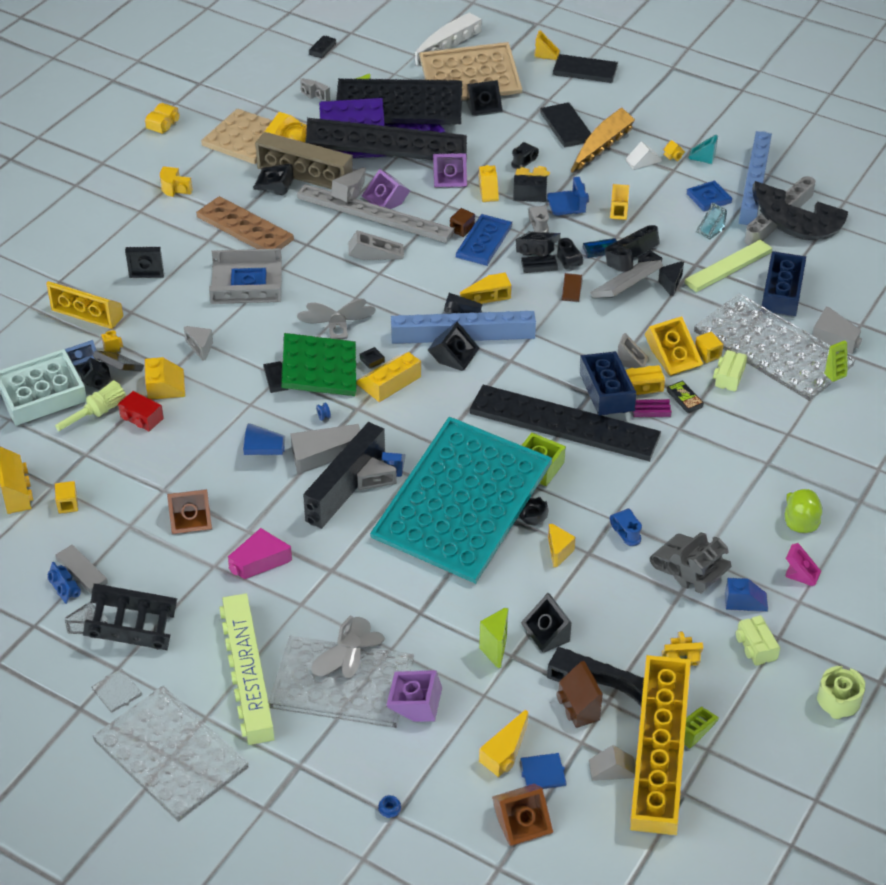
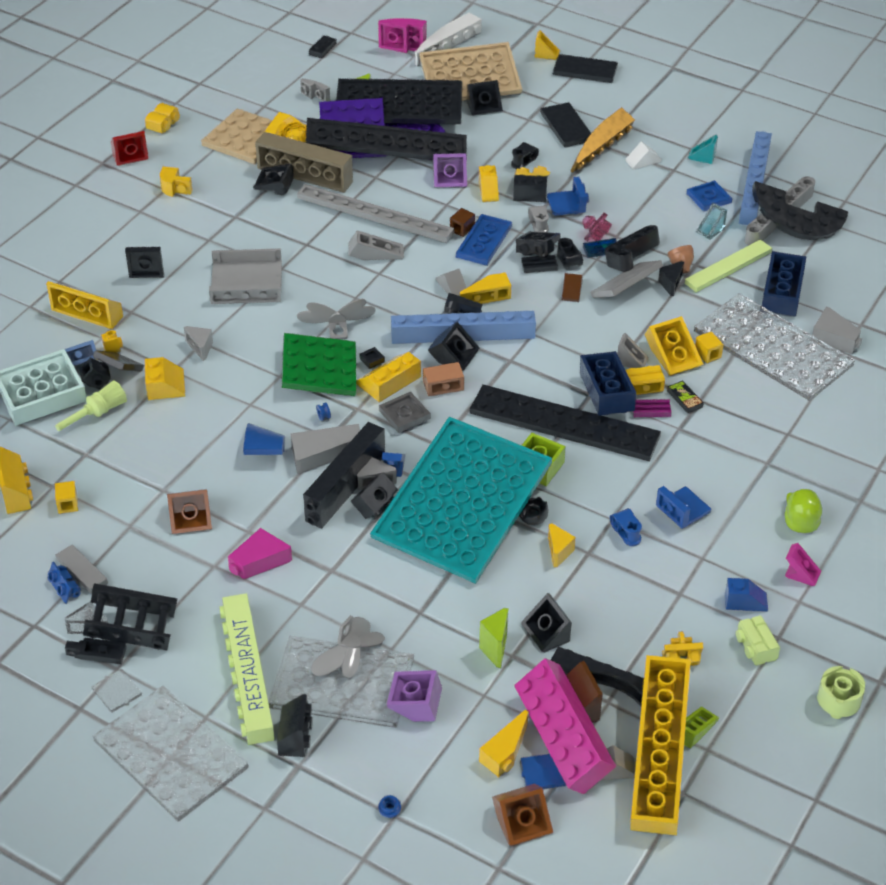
red brick [118,391,164,432] -> none
medium nougat plate [196,196,294,249] -> none
blue tile [231,268,267,285] -> none
black tile [263,361,288,393] -> none
light grey slope [331,167,366,202] -> none
medium lavender slope [362,169,410,209] -> none
yellow brick [610,184,629,220] -> none
black plate [638,250,663,263] -> none
dark grey connector [649,532,732,594] -> none
yellow plate [663,140,686,162] -> none
yellowish green brick [713,350,747,392] -> none
lime slope [824,340,848,382] -> none
none -> black hinge [65,637,127,665]
none -> red slope [111,131,149,166]
none -> black slope [277,694,313,757]
none -> black brick [350,472,398,519]
none -> dark pink slope [378,18,427,53]
none -> flat silver plate [379,391,431,433]
none -> nougat brick [423,362,464,397]
none -> light grey slope [436,269,466,296]
none -> dark pink brick [514,658,616,794]
none -> clear pink hips [582,212,613,243]
none -> blue bracket [656,486,711,529]
none -> nougat helmet [668,245,694,274]

